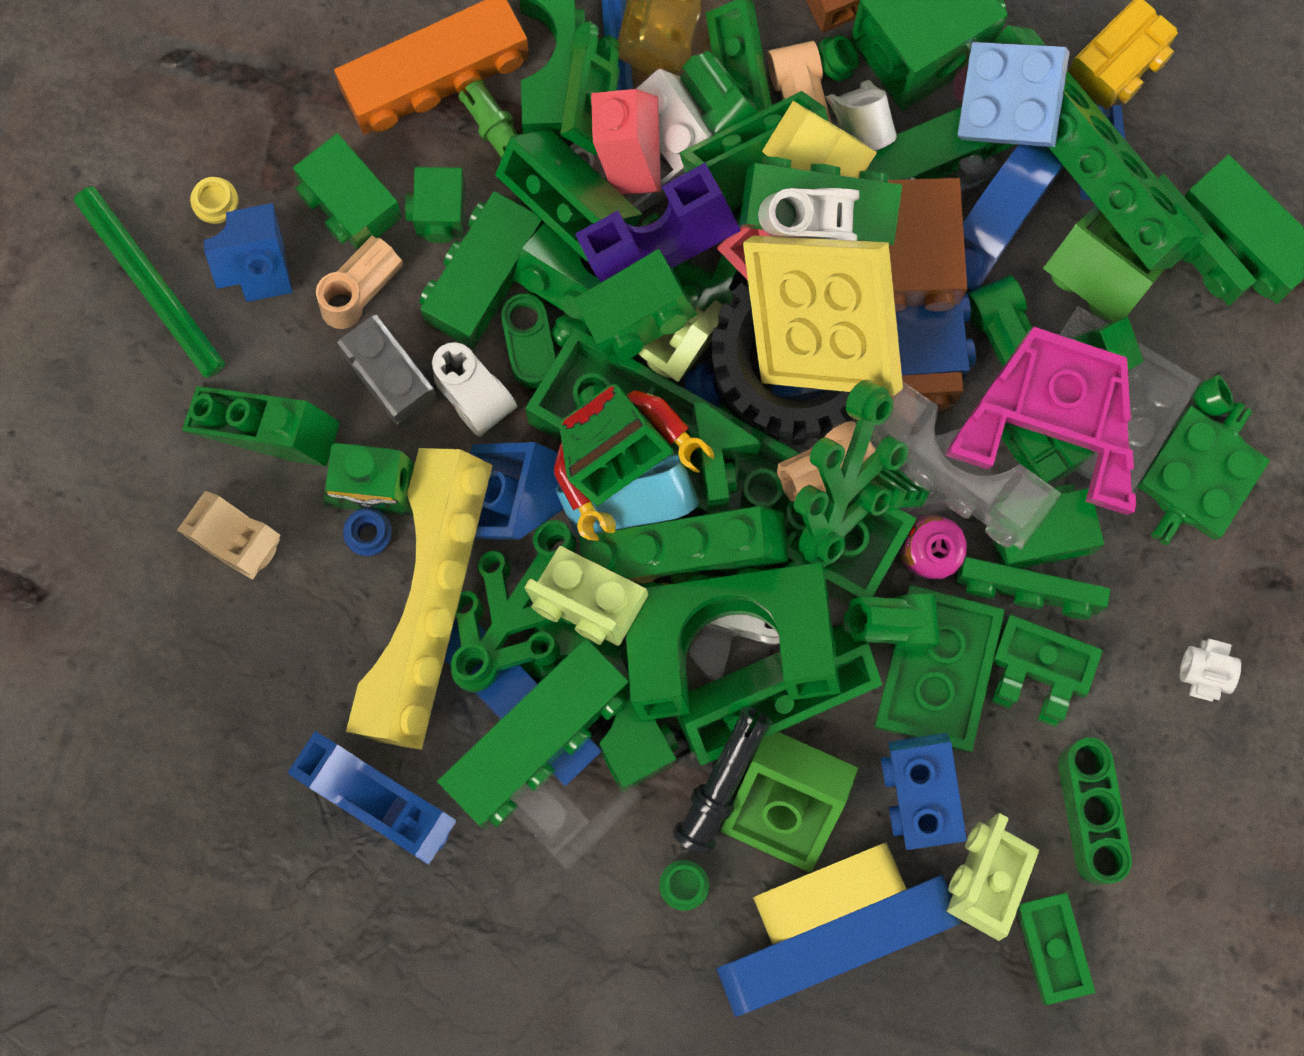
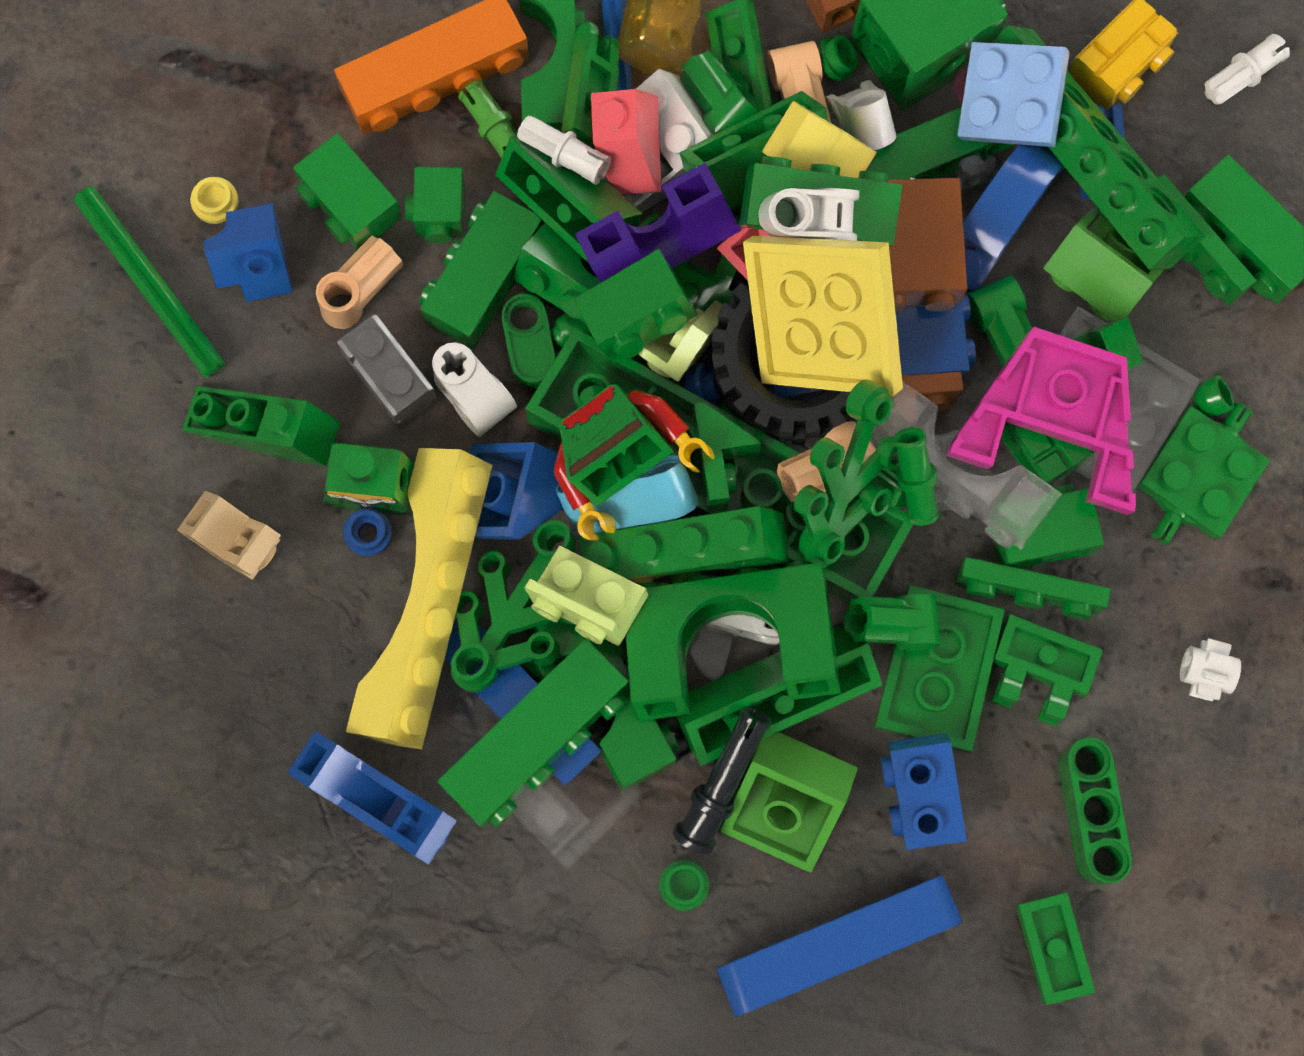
light yellow beam [753,842,907,945] -> none
dark pink head [898,515,967,579] -> none
yellowish green bracket [946,813,1039,941] -> none
none -> white axle [517,116,611,185]
none -> green pin [893,427,940,526]
none -> white axle [1204,34,1290,105]

